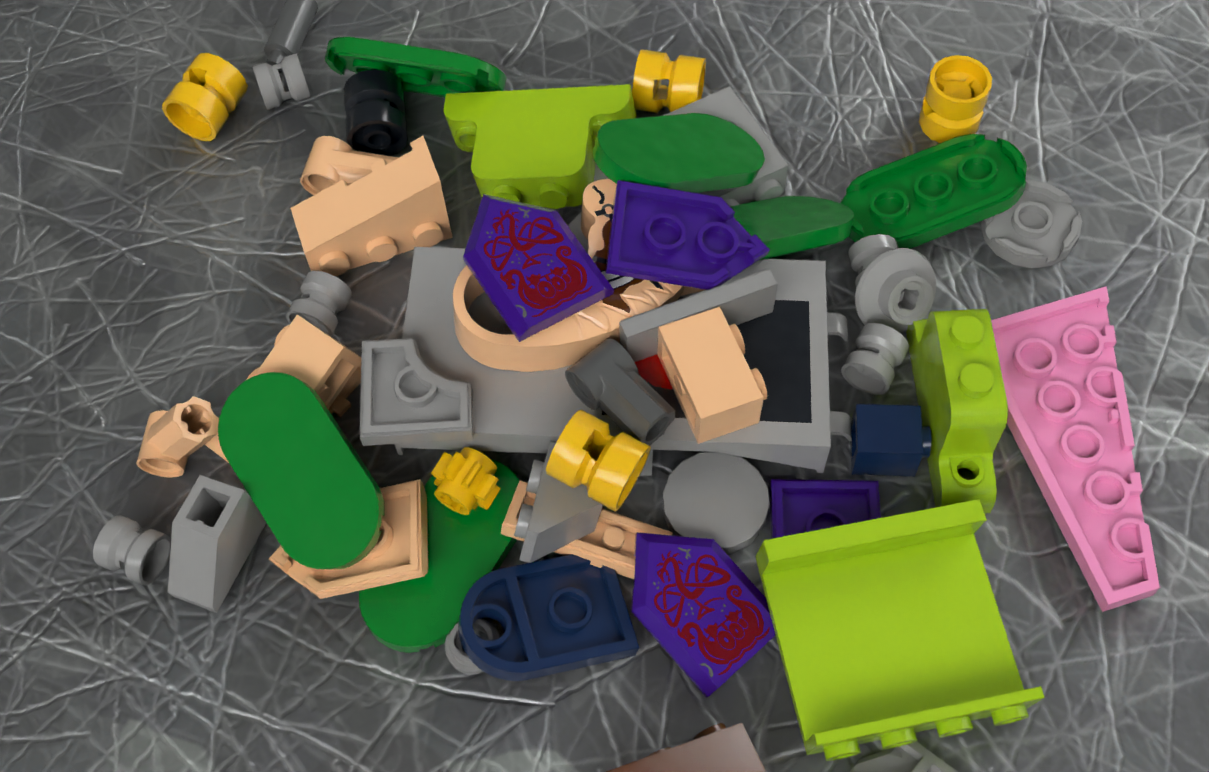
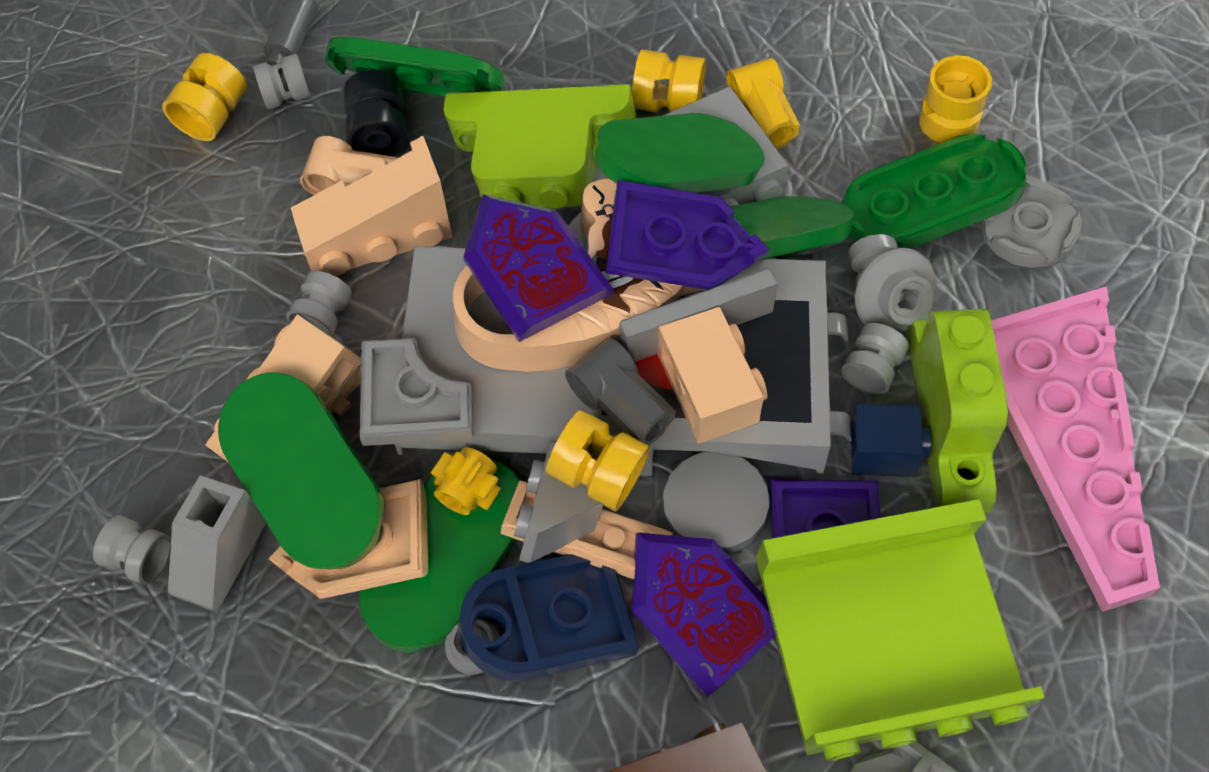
light nougat piece [136,396,219,478] -> none
none -> yellow piece [726,58,800,149]

